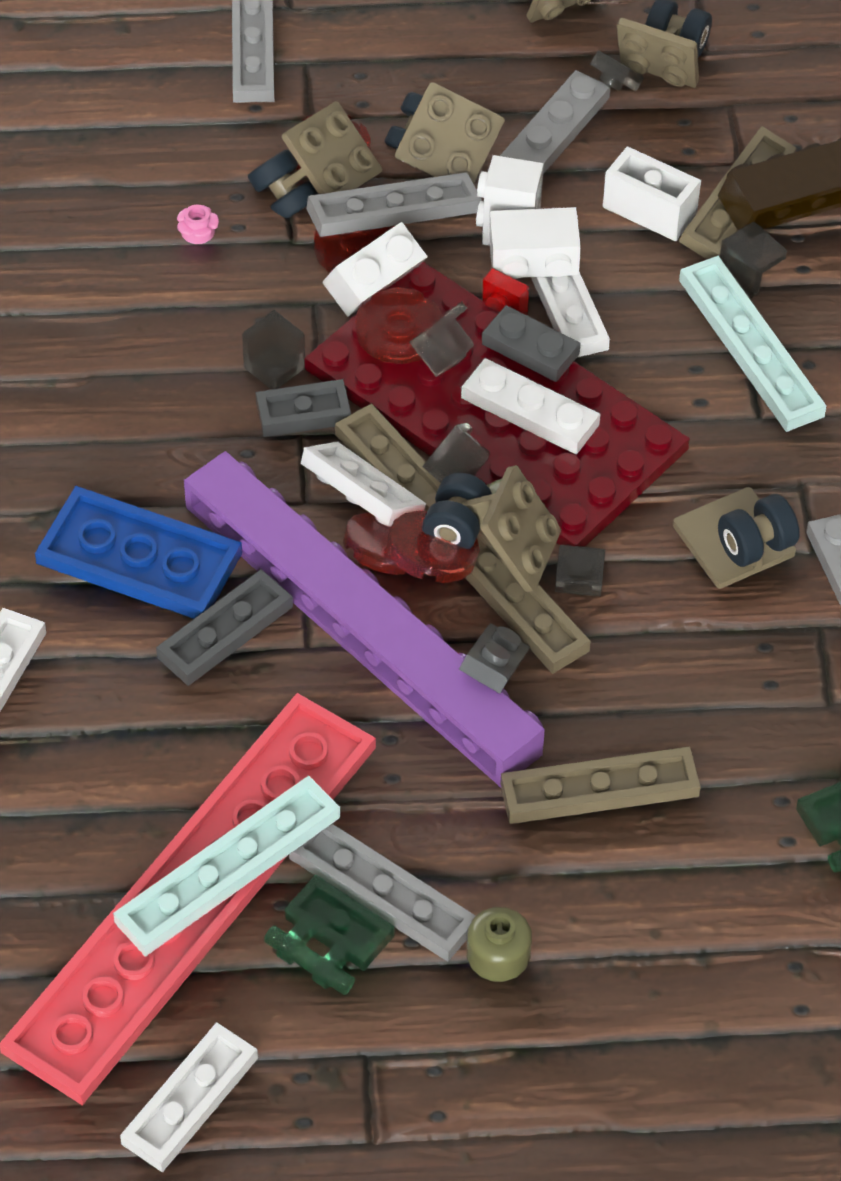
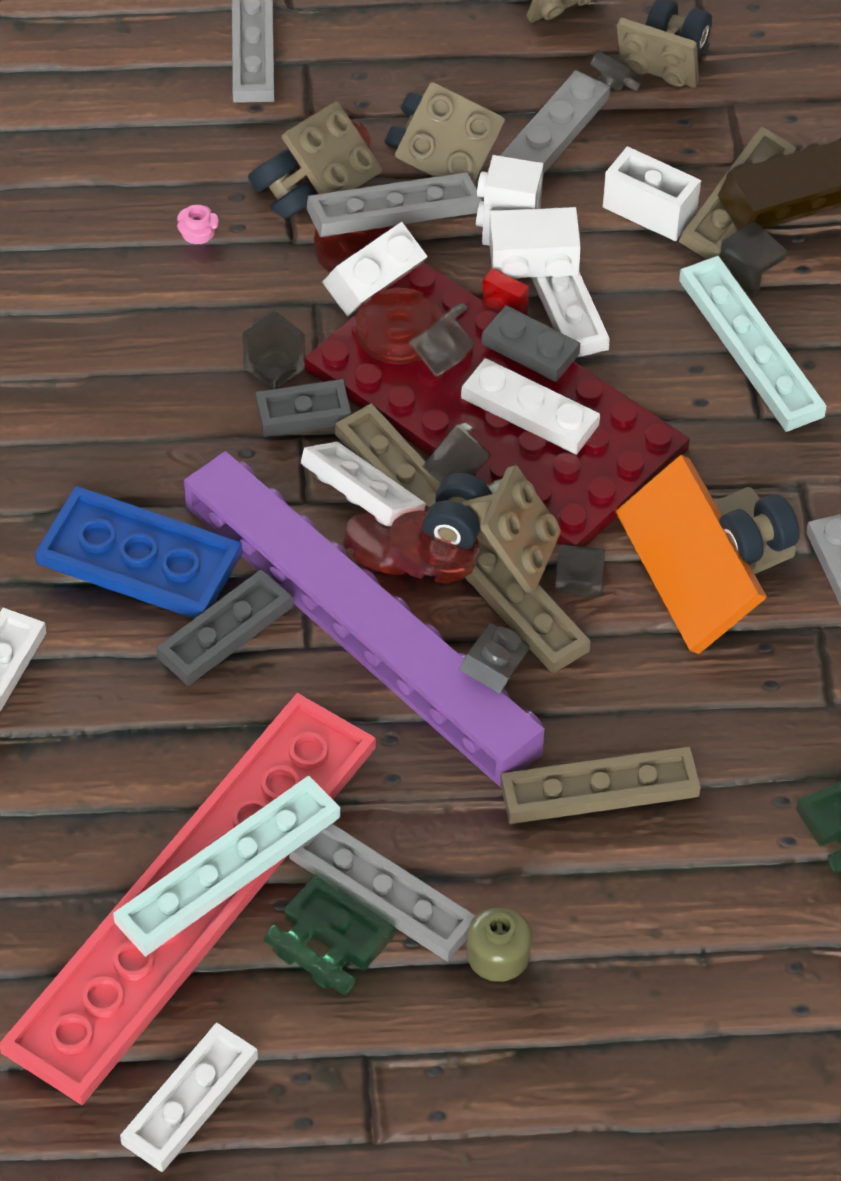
none -> orange tile [616,455,767,654]

